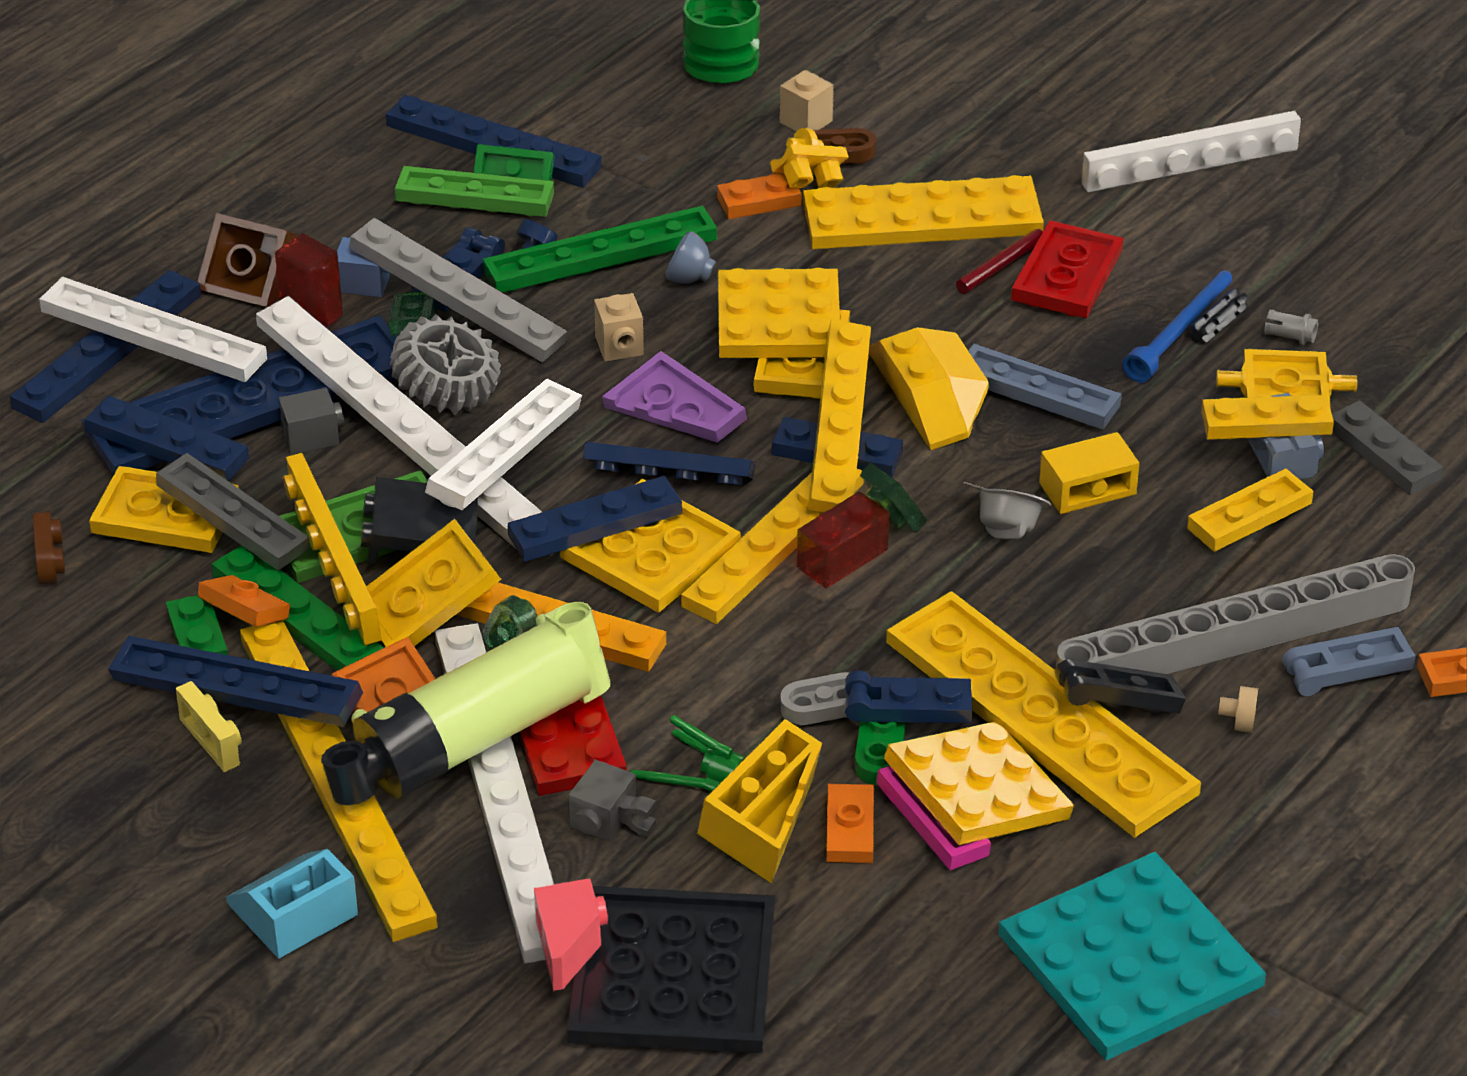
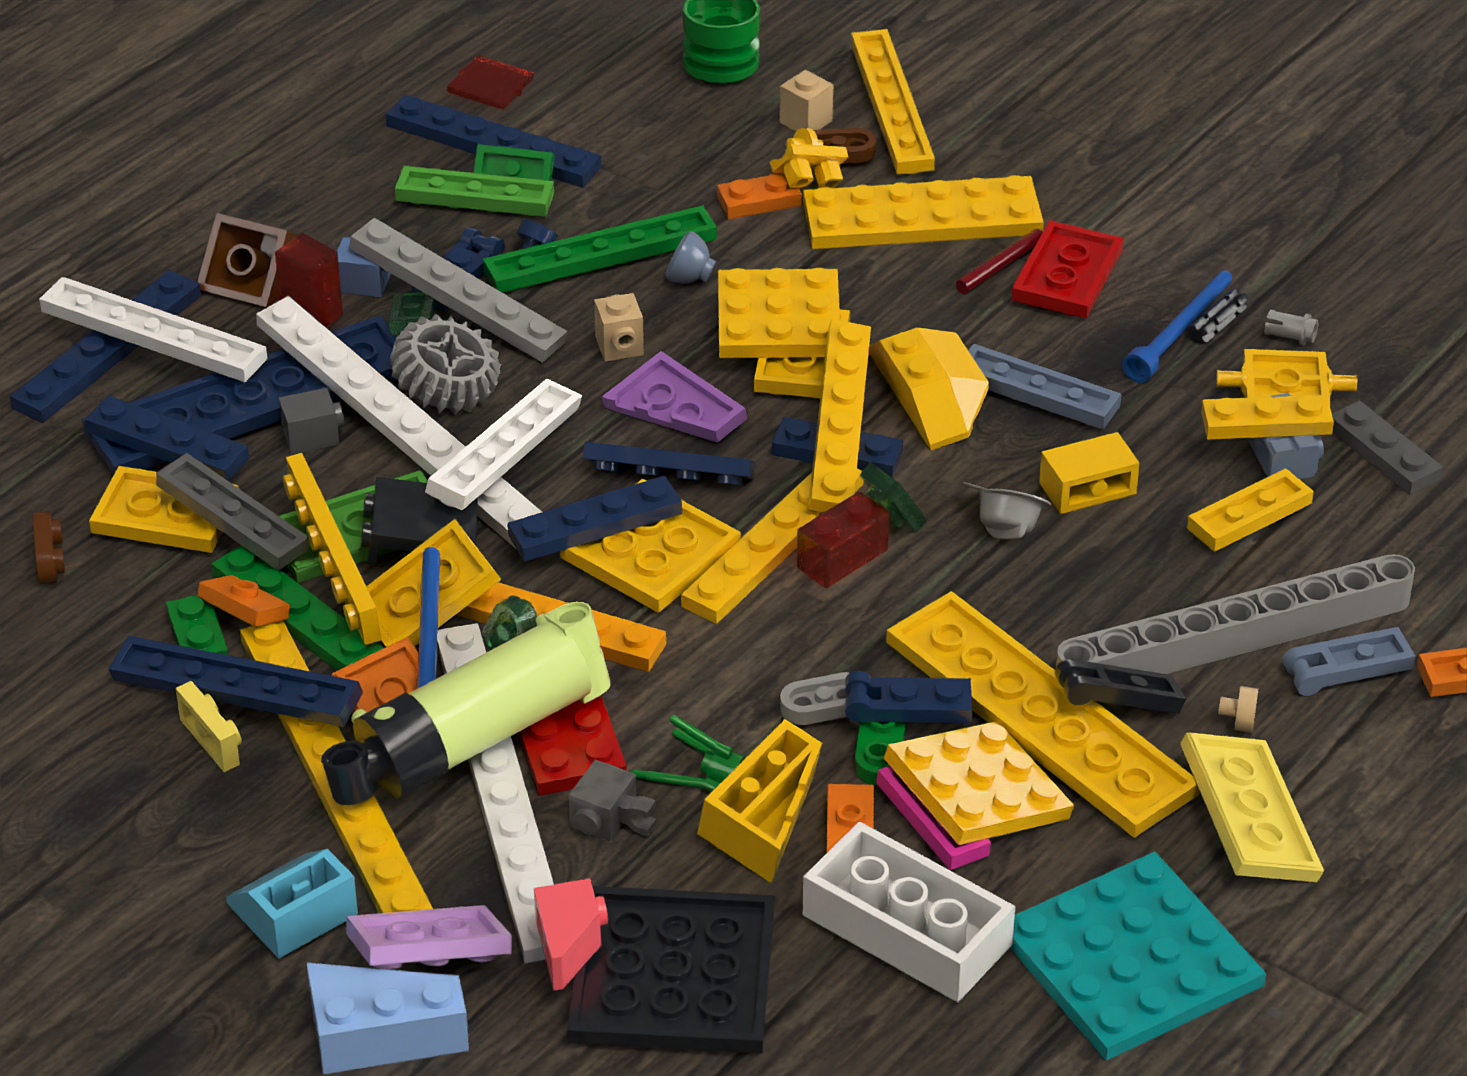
white plate [1082,111,1301,192] -> none
none -> light blue wedge [307,963,469,1074]
none -> lavender plate [346,905,512,970]
none -> blue piece [417,547,440,689]
none -> clear red piece [447,55,534,110]
none -> white brick [803,821,1015,1002]
none -> yellow plate [851,29,935,175]
none -> light yellow tile [1180,733,1324,882]

